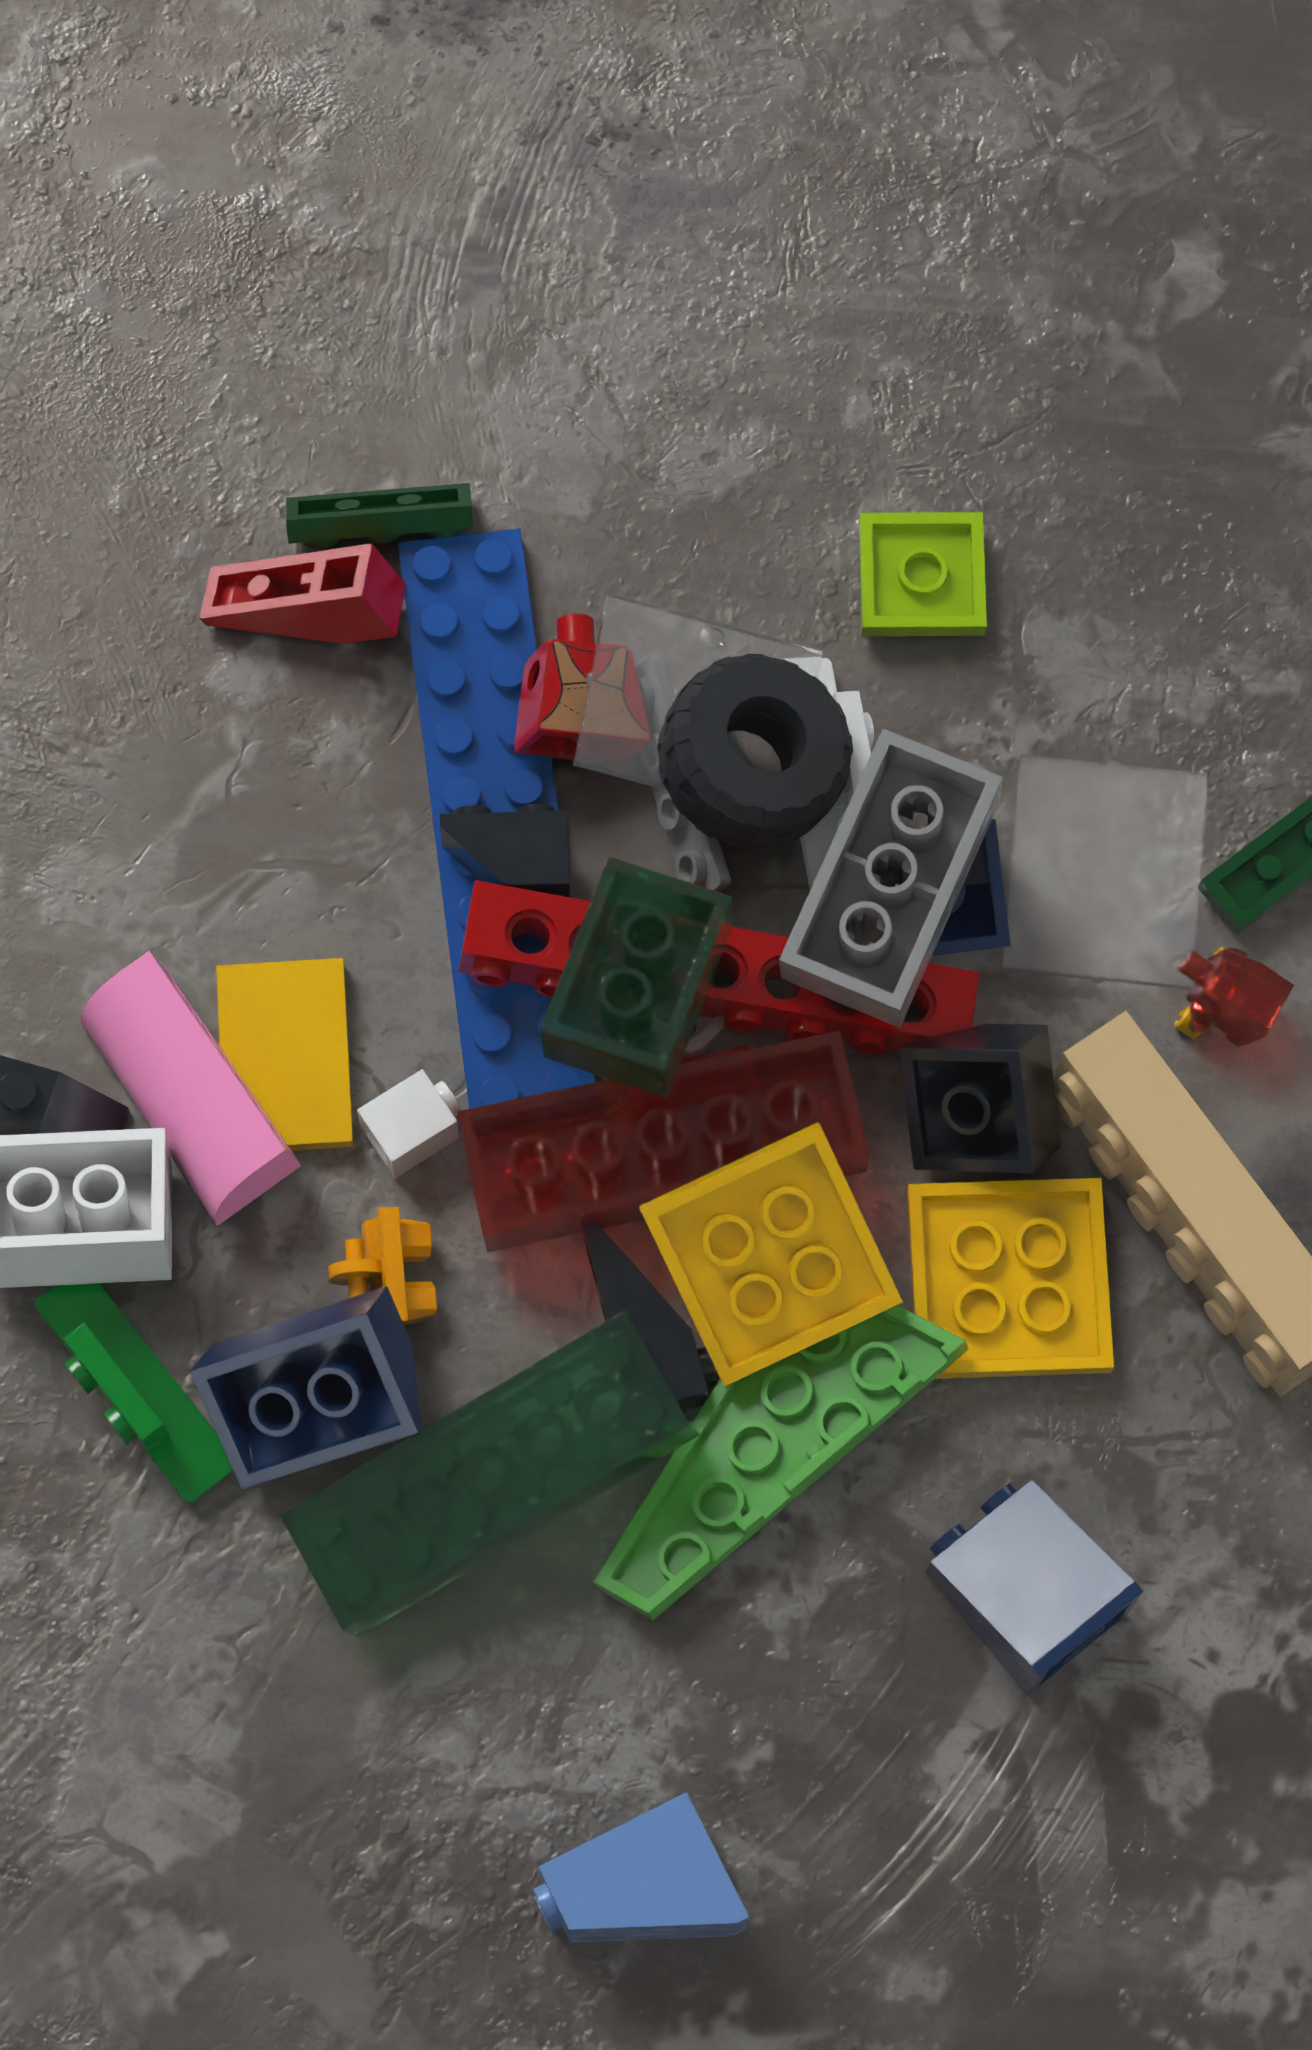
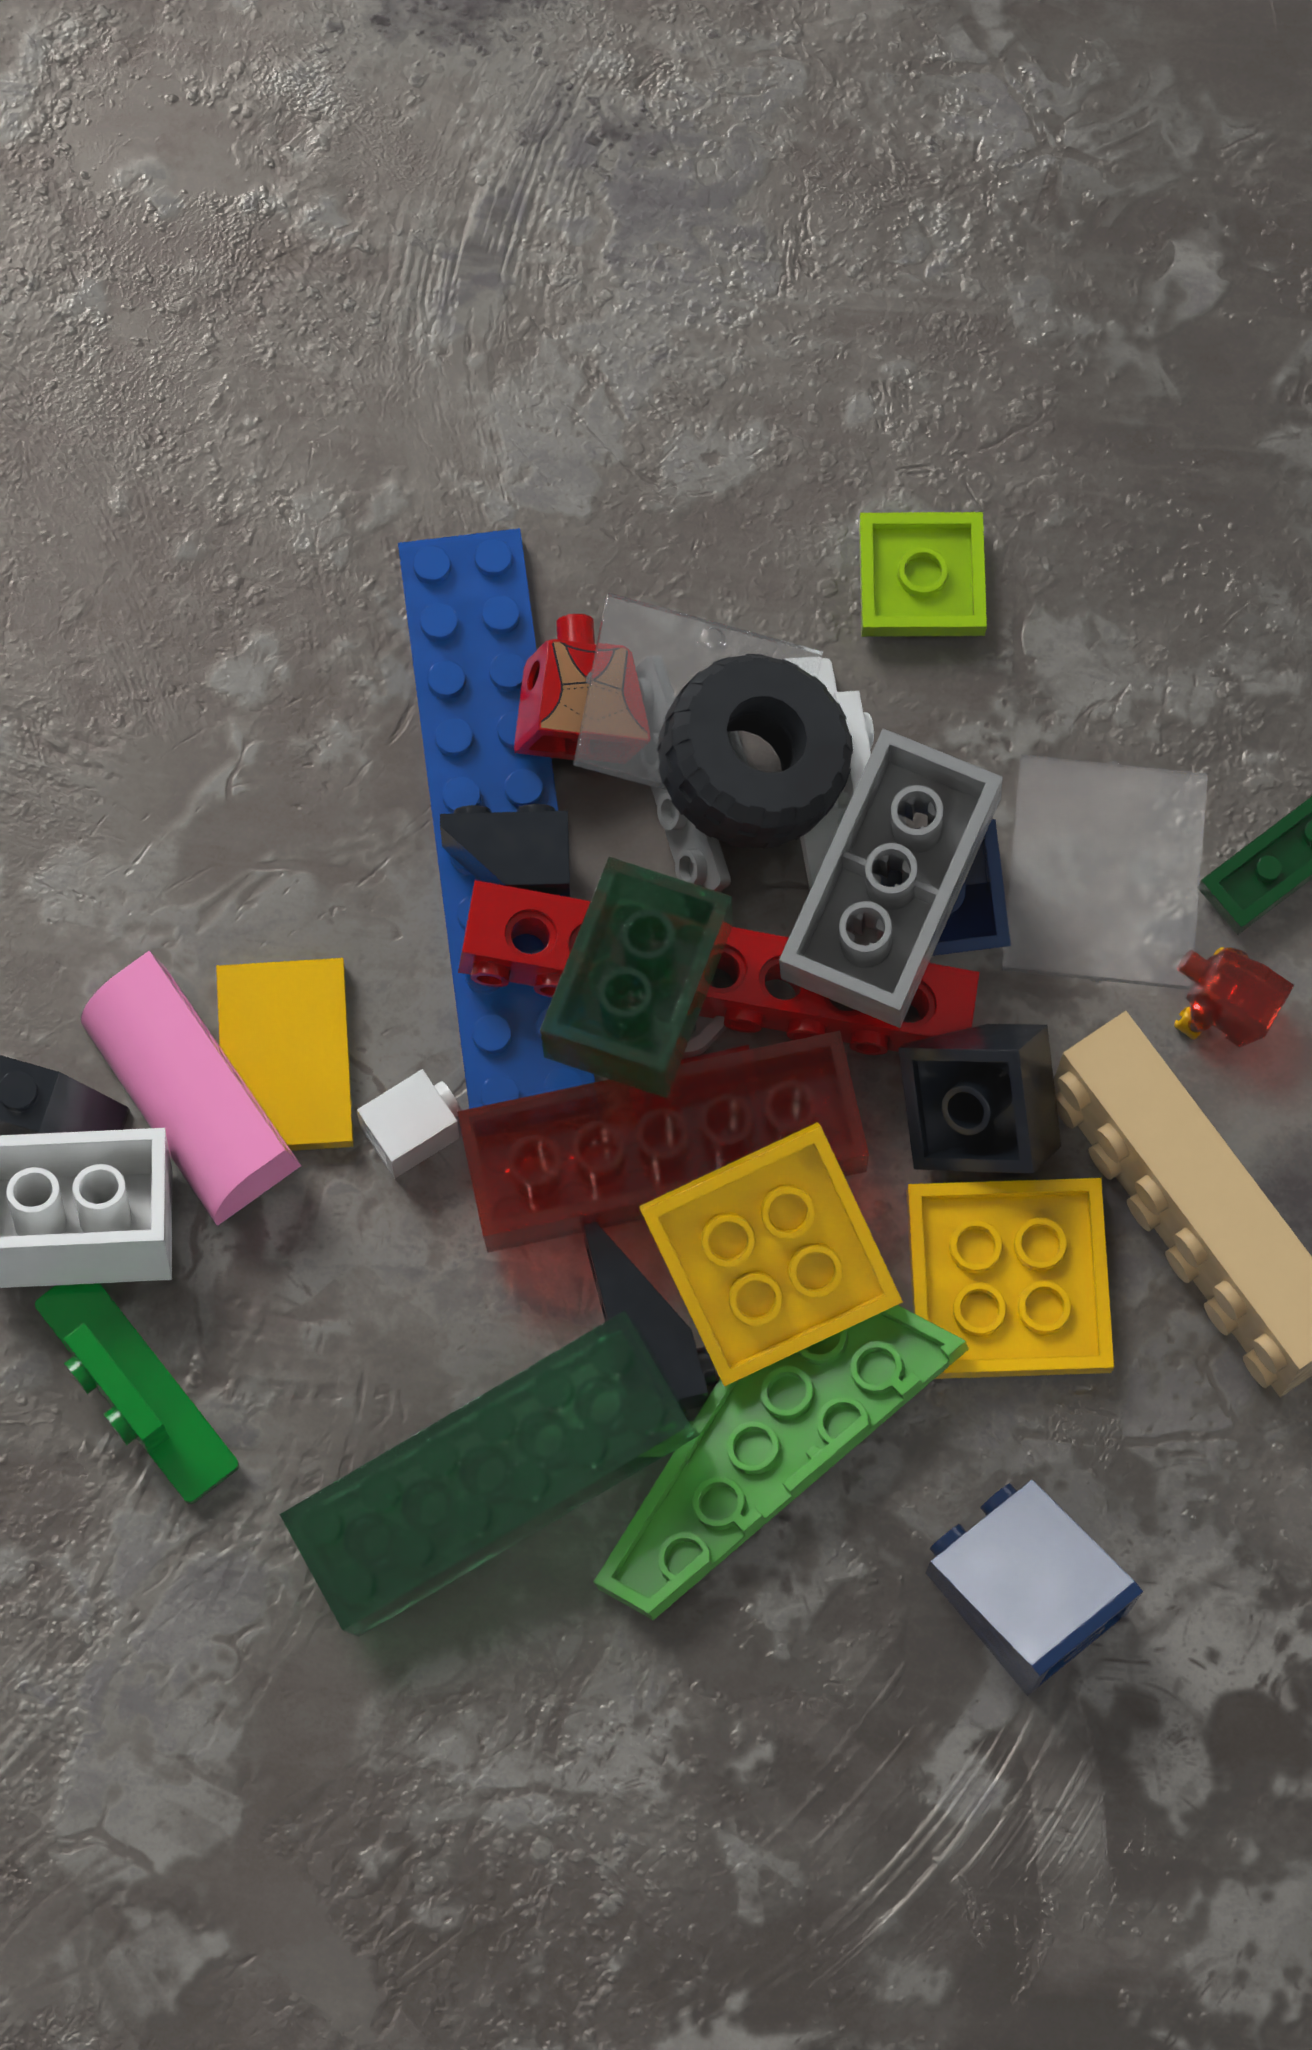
dark blue slope [190,1286,421,1489] -> none
red slope [199,543,406,644] -> none
dark green plate [286,483,474,548] -> none
light orange hips [328,1207,437,1325] -> none
medium blue slope [533,1792,749,1943] -> none

